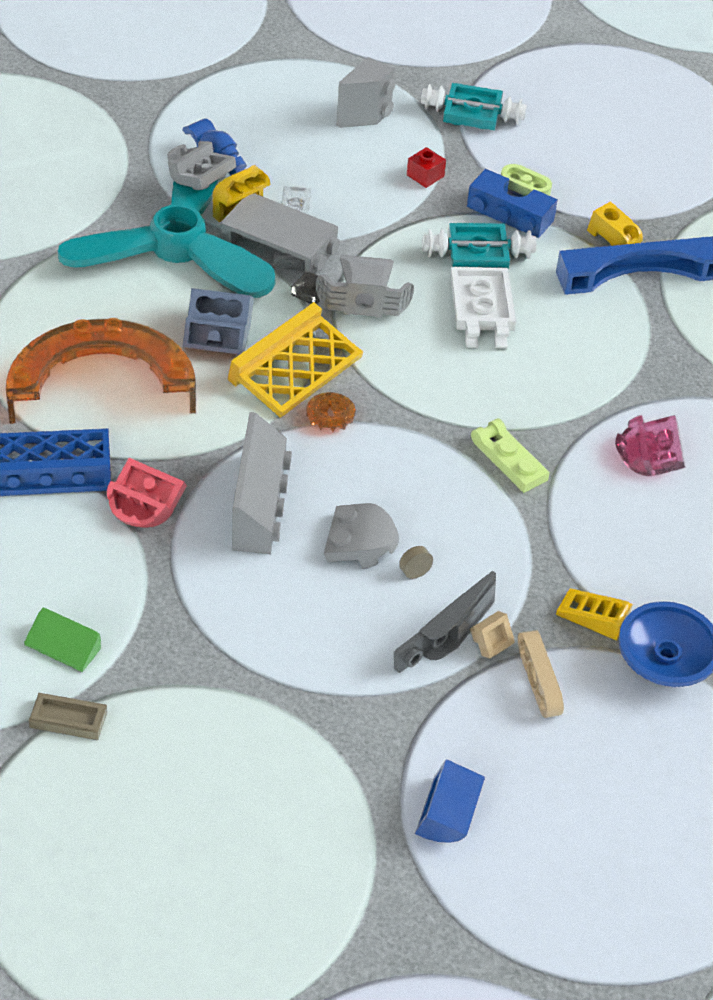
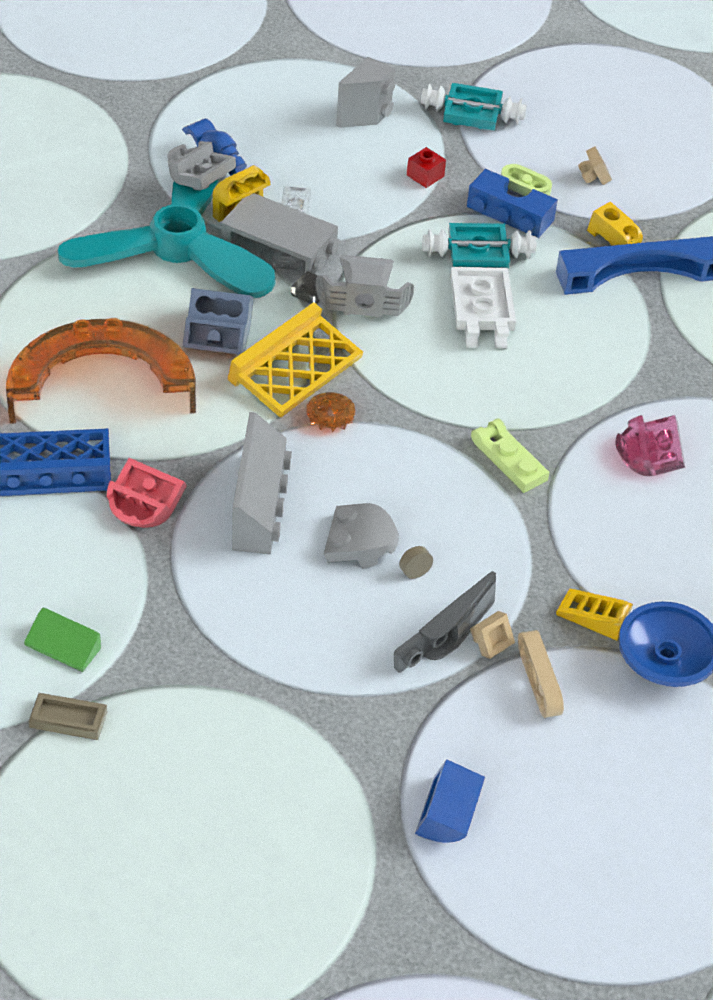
none -> tan tile [578,146,612,185]

